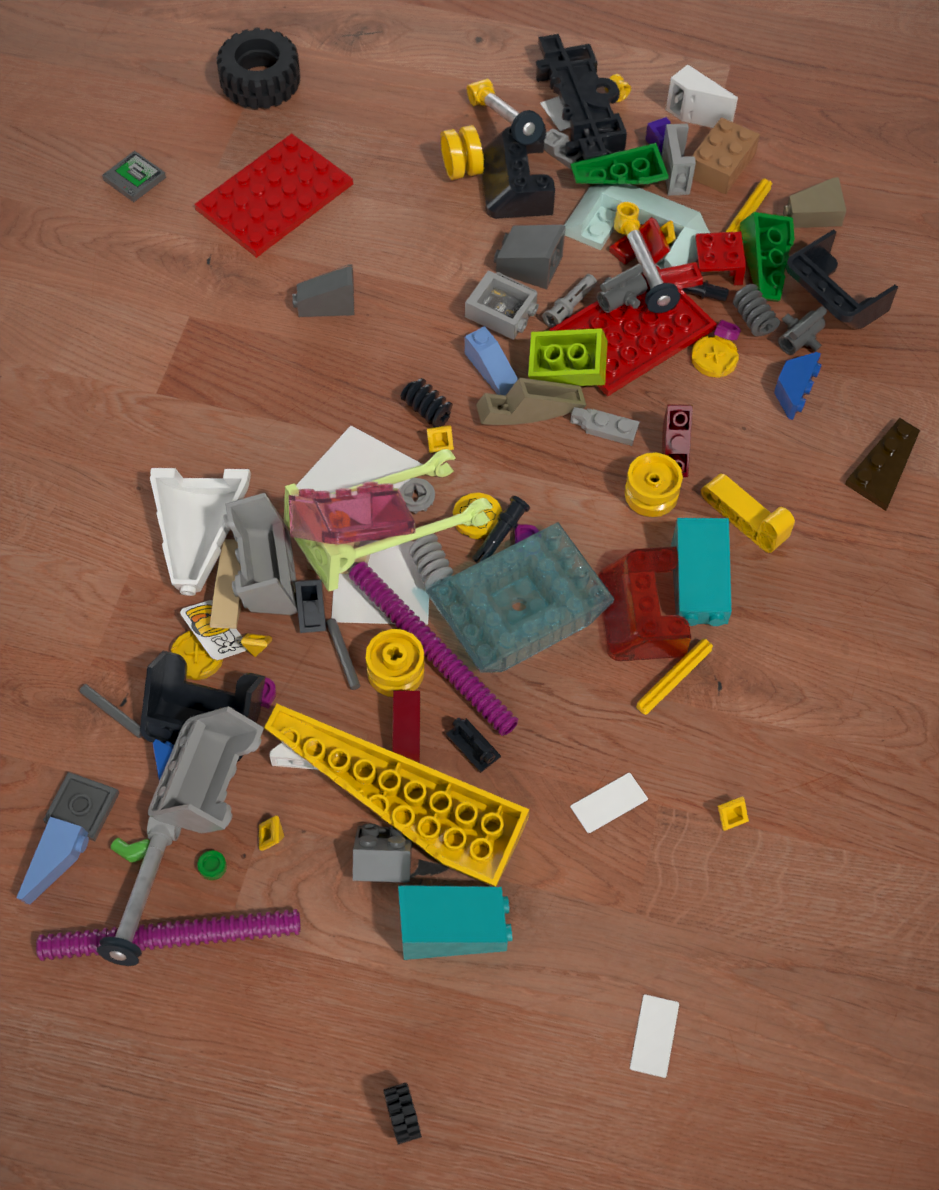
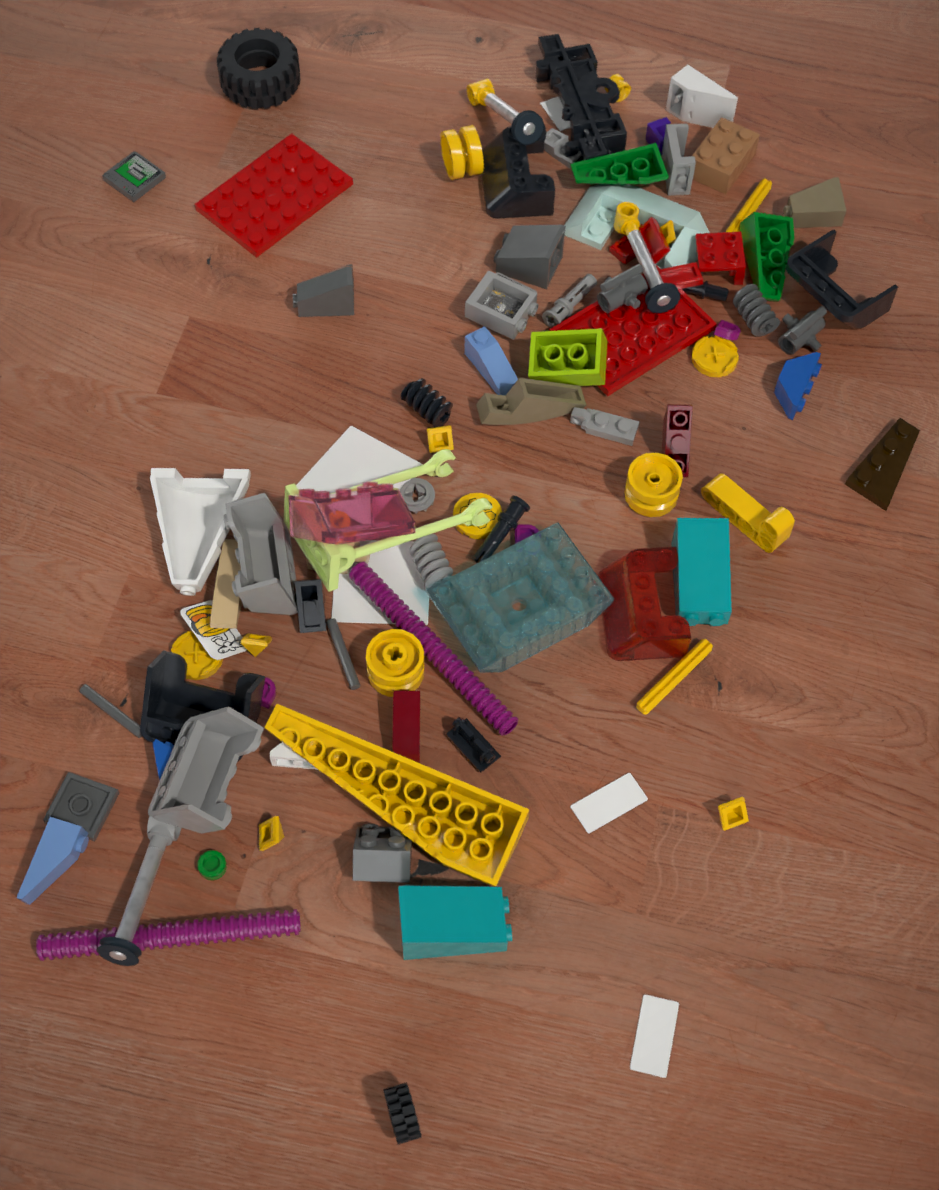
bright green arm [111,838,150,862] -> none

